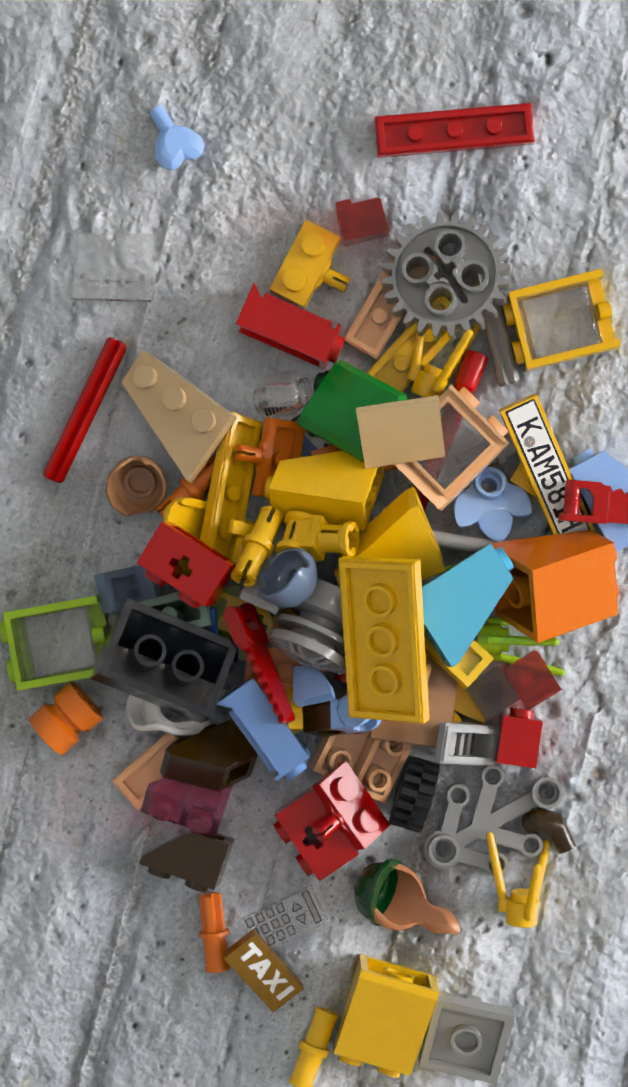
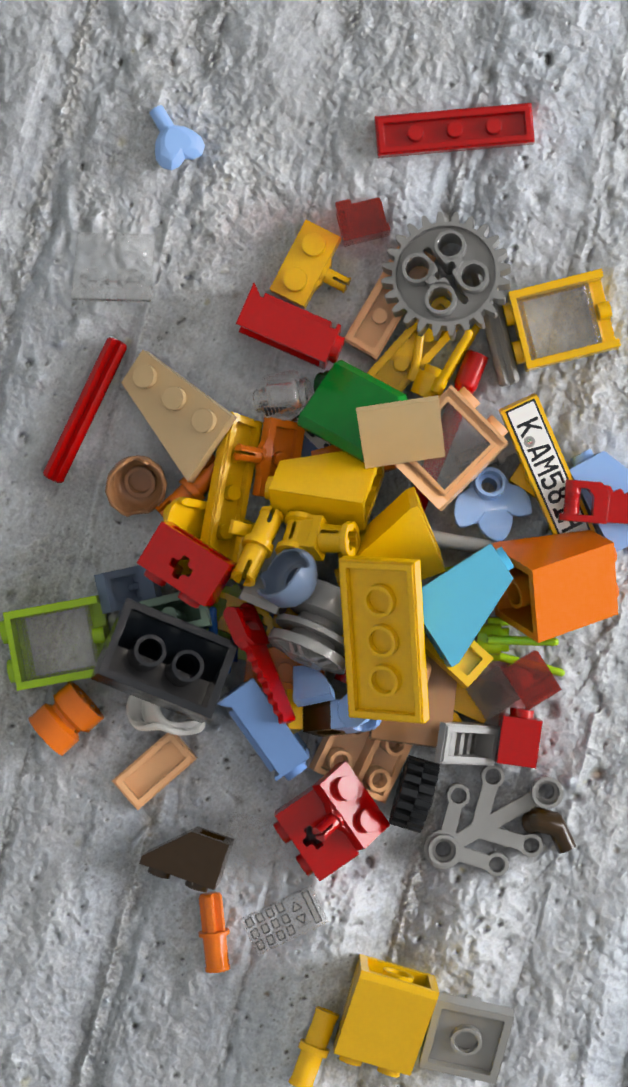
clear pink slope [140,778,233,837] -> none
dark brown slope [160,719,258,792] -> none
pearl gold tile [223,929,304,1012] -> none
piece [354,858,460,935] -> none
yellow plant [486,832,550,928] -> none

